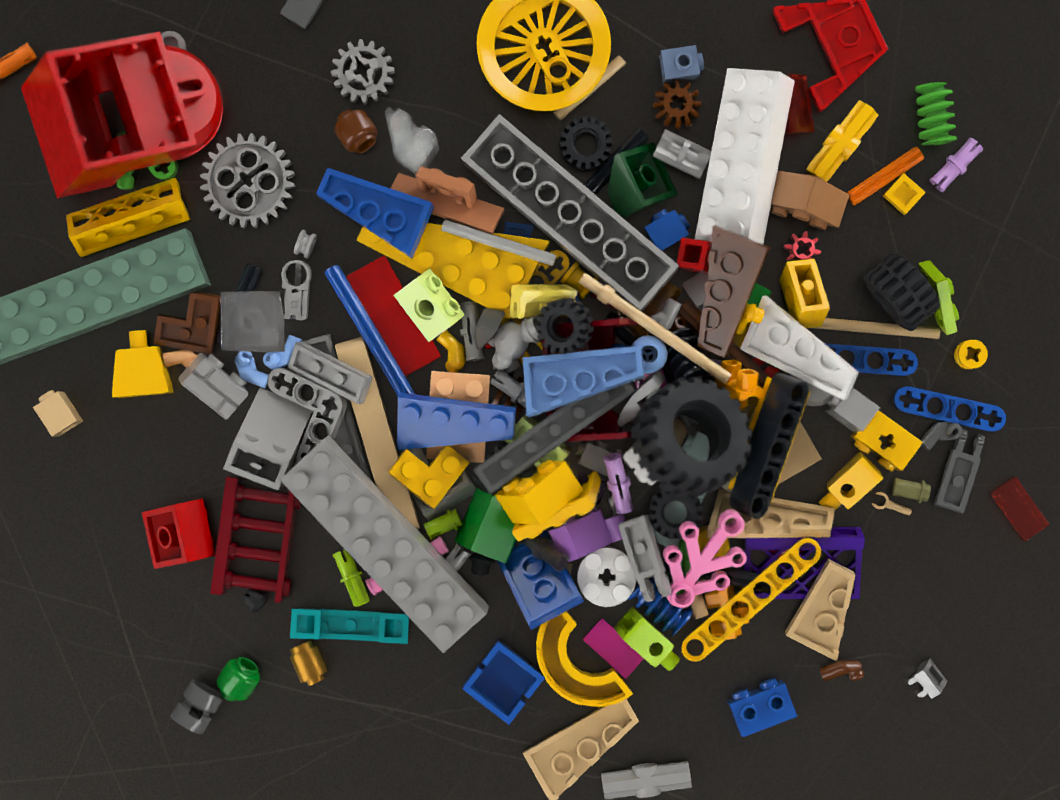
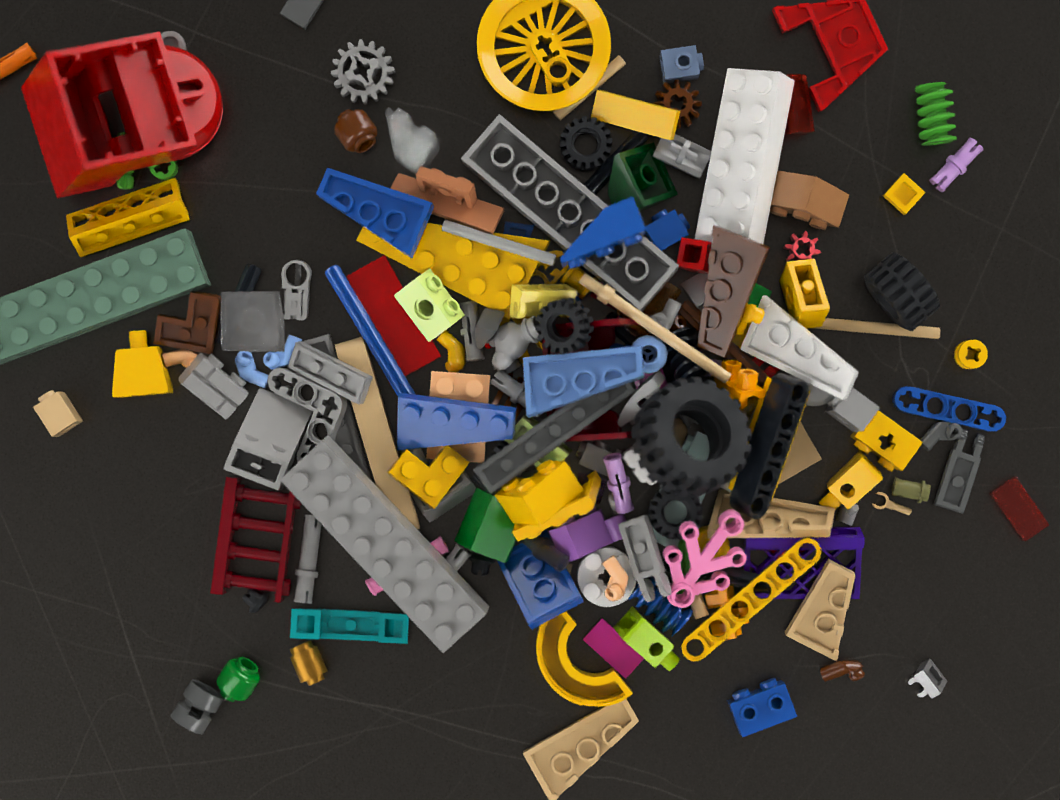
red slope [142,498,215,569] -> none
light grey gear [200,133,296,229] -> none
light grey bush [294,230,317,259] -> none
lime axle [332,549,370,607] -> none
lime pin [424,509,463,540] -> none
blue piece [462,638,545,725] -> none
light grey piece [601,761,692,800] -> none
yellow piece [805,100,879,182] -> none
blue beam [824,343,918,376] -> none
orange axle [847,147,924,205] -> none
lime wing [919,260,959,335] -> none
none -> light grey pin [293,514,321,604]
none -> blue slope [560,197,646,269]
none -> yellow tile [591,90,680,140]
none -> light nougat arm [602,555,629,601]
none -> light grey hand [836,504,859,526]

